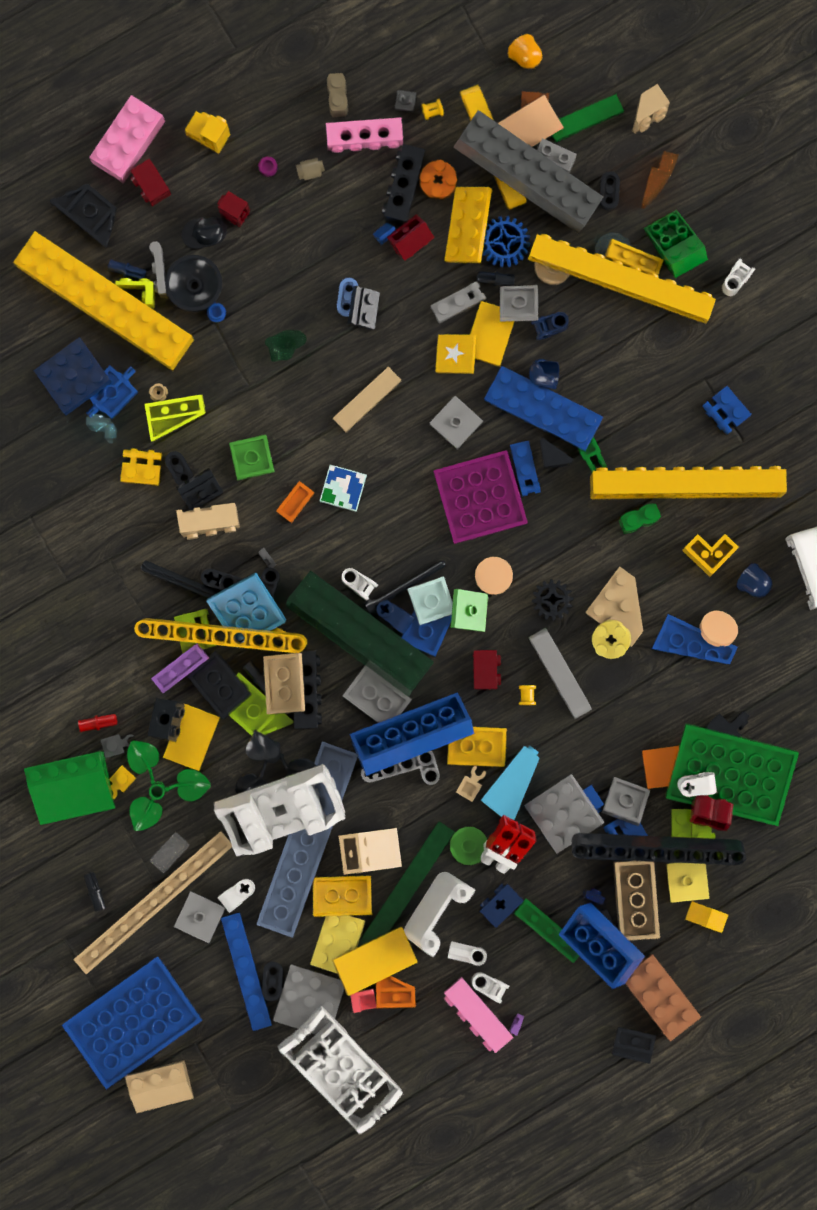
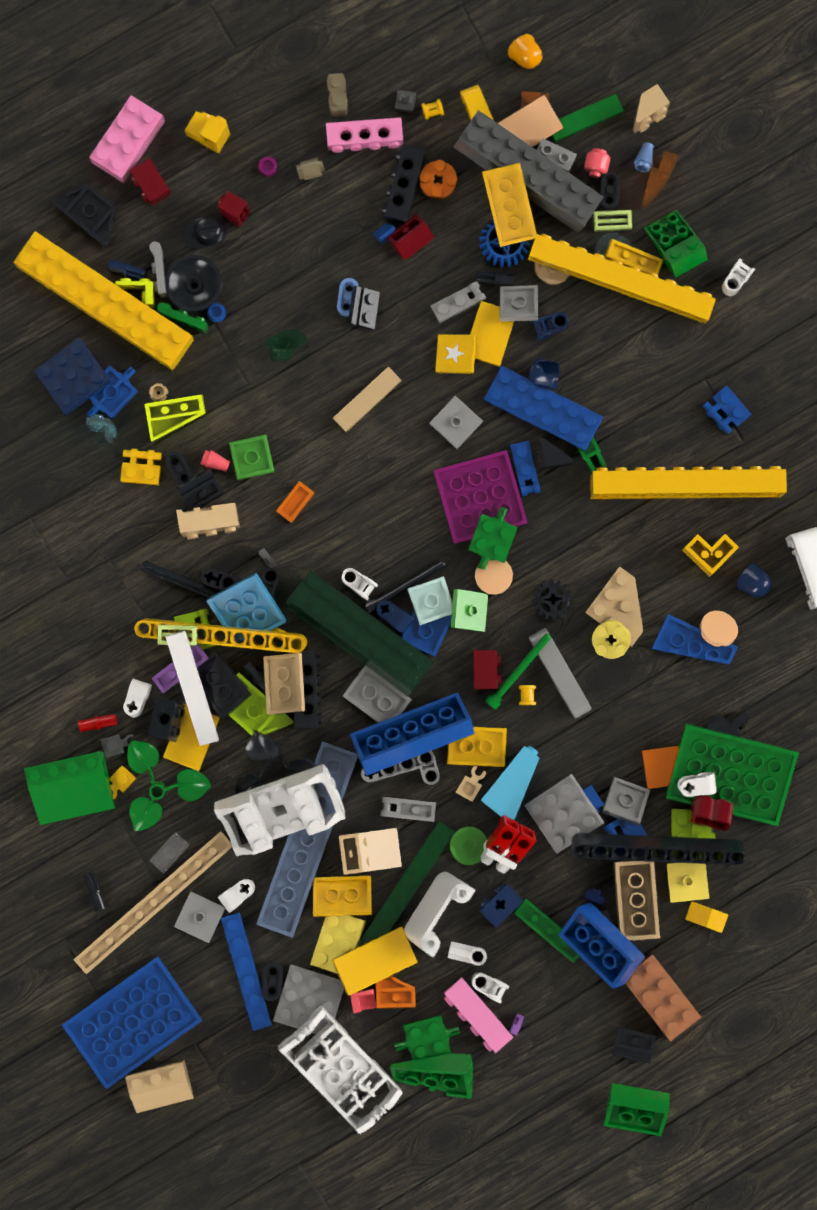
tile [320,465,367,512] -> none
yellow plate [445,187,492,263] -> none
green brick [619,504,661,534] -> none
none -> white piece [123,679,152,717]
none -> green hinge [157,302,209,334]
none -> yellowish green tile [158,624,197,646]
none -> white tile [166,631,219,746]
none -> coral cone [200,450,230,472]
none -> light grey plate [380,797,436,822]
none -> green wedge [390,1053,473,1098]
none -> green plate [394,1015,460,1060]
none -> green plate [468,506,518,570]
none -> yellow tile [482,162,537,247]
none -> green piece [485,633,551,709]
none -> coral head [584,148,610,178]
none -> yellowish green tile [593,210,632,232]
none -> green slope [604,1083,670,1136]
none -> medium blue cone [634,142,654,172]

